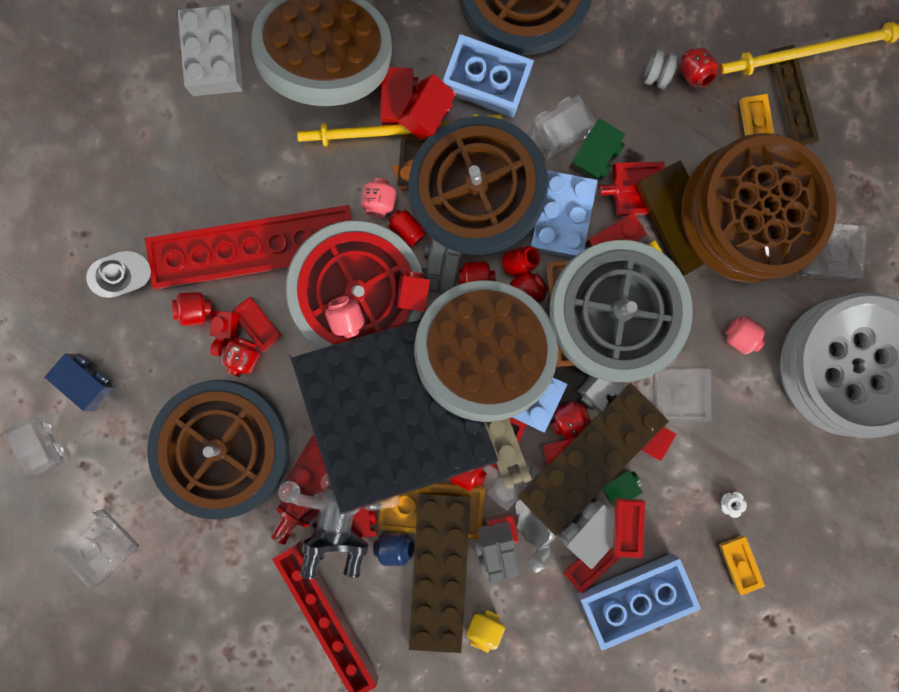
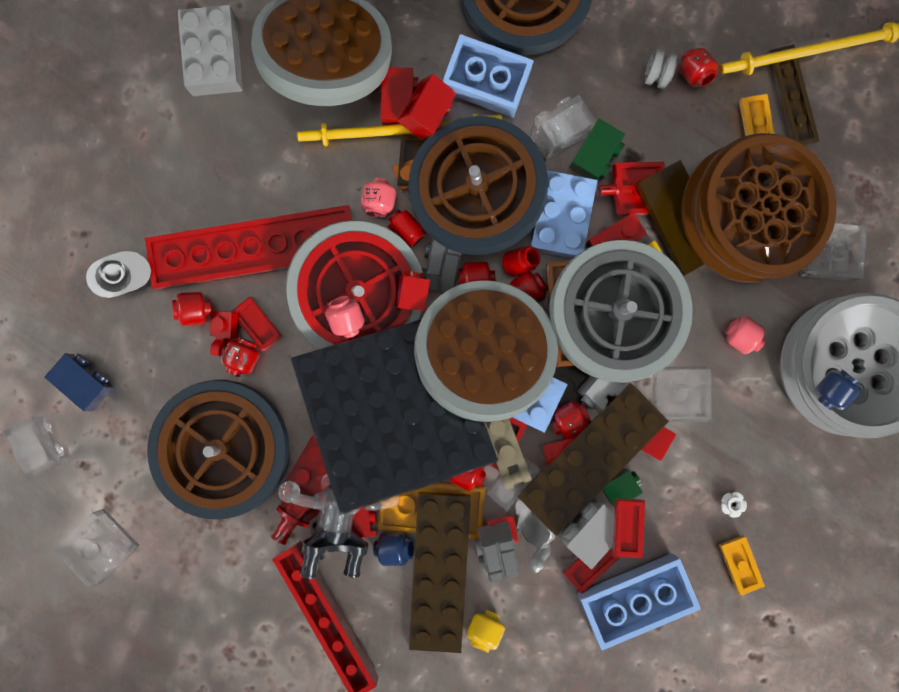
none -> dark blue head [816,369,861,411]

